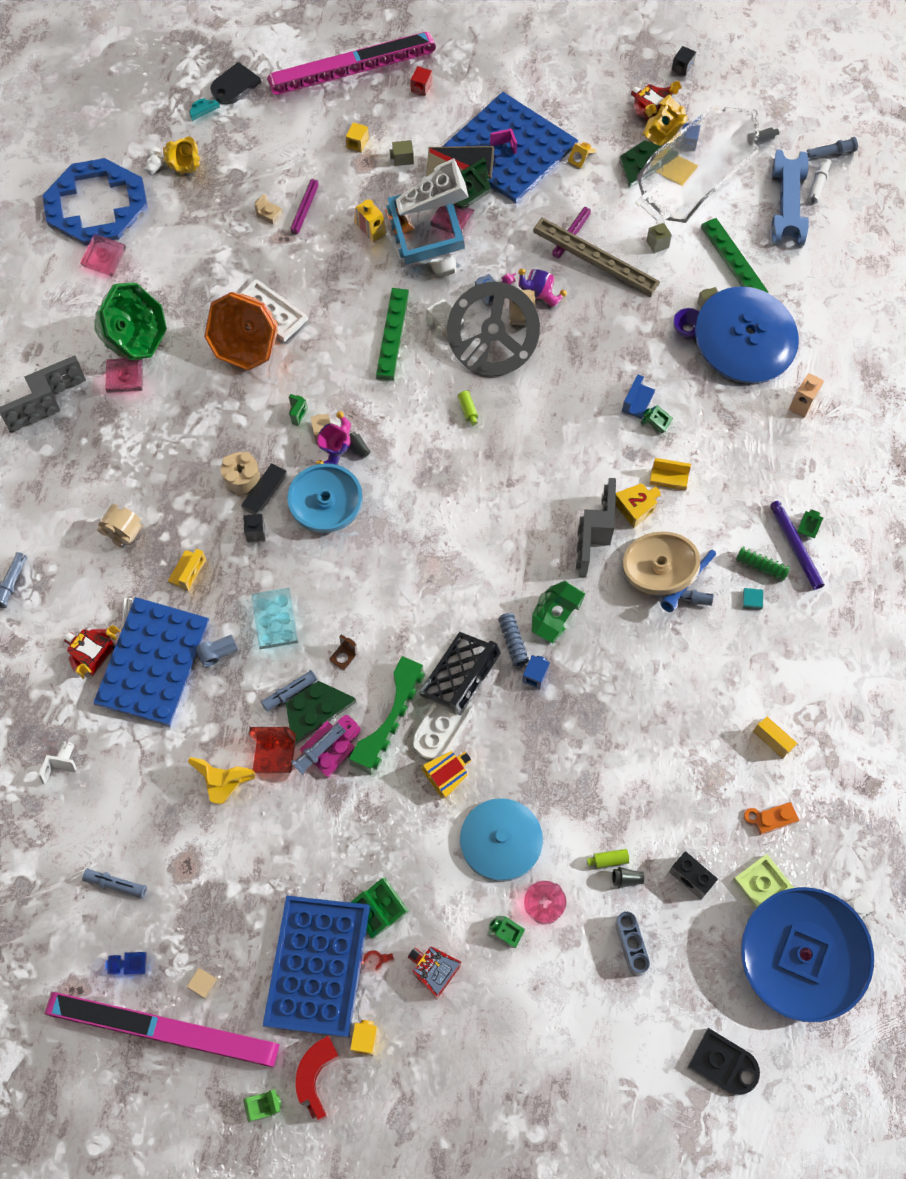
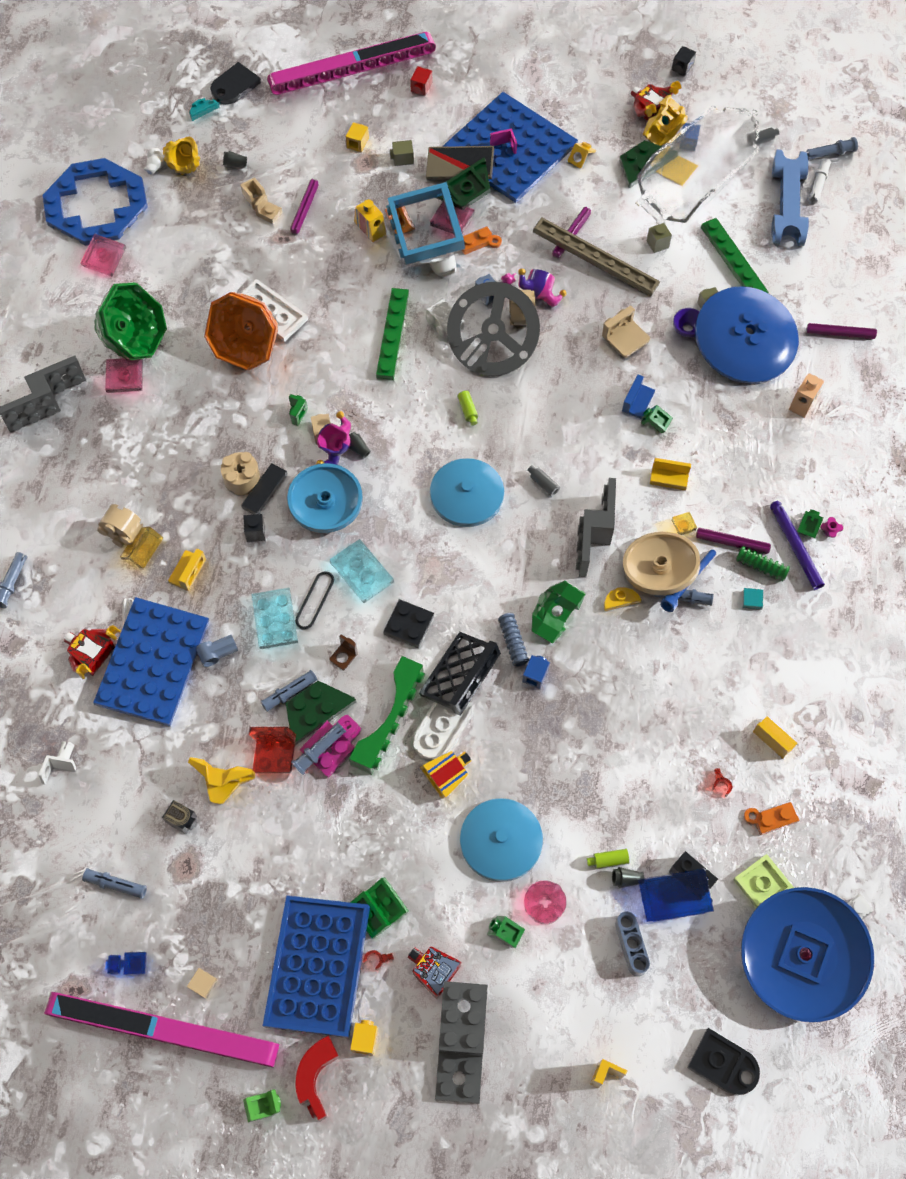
white wedge [396,159,468,216] -> none
yellow torso [615,483,661,528] -> none
none -> clear yellow panel [120,526,163,568]
none -> brick [162,800,197,834]
none -> pearl dark grey cone [223,150,247,167]
none -> tan window [240,177,266,210]
none -> black piece [295,571,334,629]
none -> clear light blue plate [330,539,394,603]
none -> black plate [383,599,434,648]
none -> dark azure dish [430,458,504,527]
none -> dark grey bracket [435,981,488,1104]
none -> orange hinge [462,226,502,255]
none -> dark grey cylinder [527,465,560,497]
none -> yellow panel [590,1059,627,1088]
none -> tan bracket [602,305,650,358]
none -> yellow plate [604,587,642,611]
none -> clear blue piece [638,868,714,922]
none -> clear yellow plate [671,511,697,535]
none -> magenta axle [696,527,771,554]
none -> clear red piece [712,768,733,797]
none -> magenta axle [806,323,877,339]
none -> dark pink plate [820,517,843,538]

